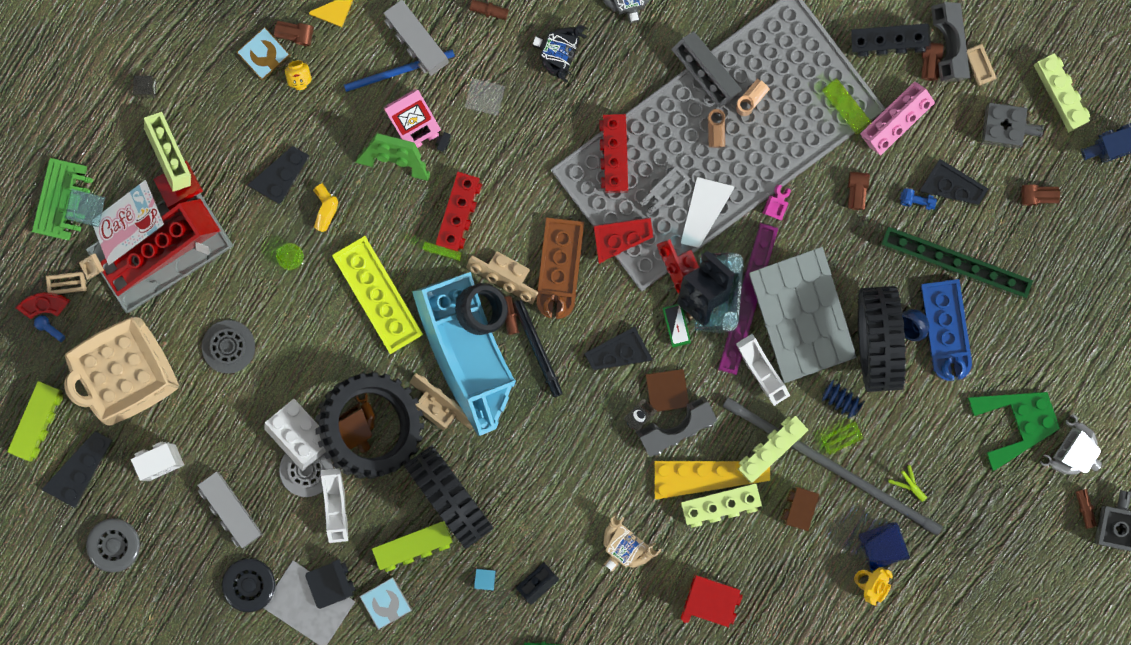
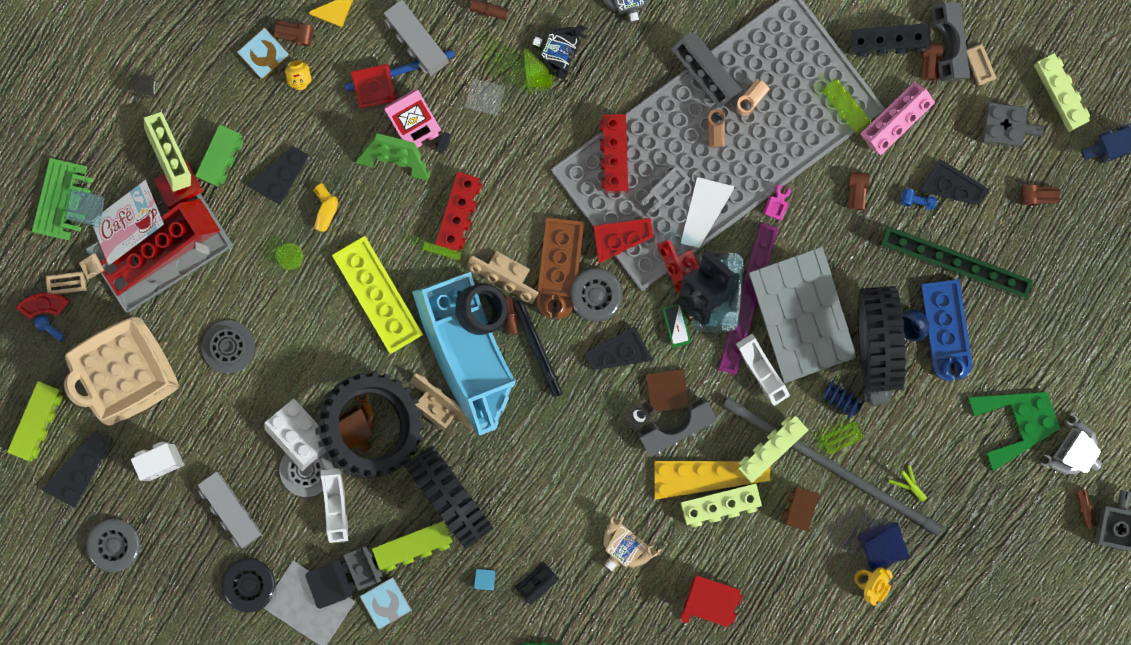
none -> bright green brick [195,124,243,188]
none -> dark grey bracket [342,546,382,591]
none -> red tile [351,63,396,109]
none -> clear neon green slope [524,49,554,93]
none -> dark grey wheel [570,268,623,322]
none -> dark grey head [863,390,892,406]

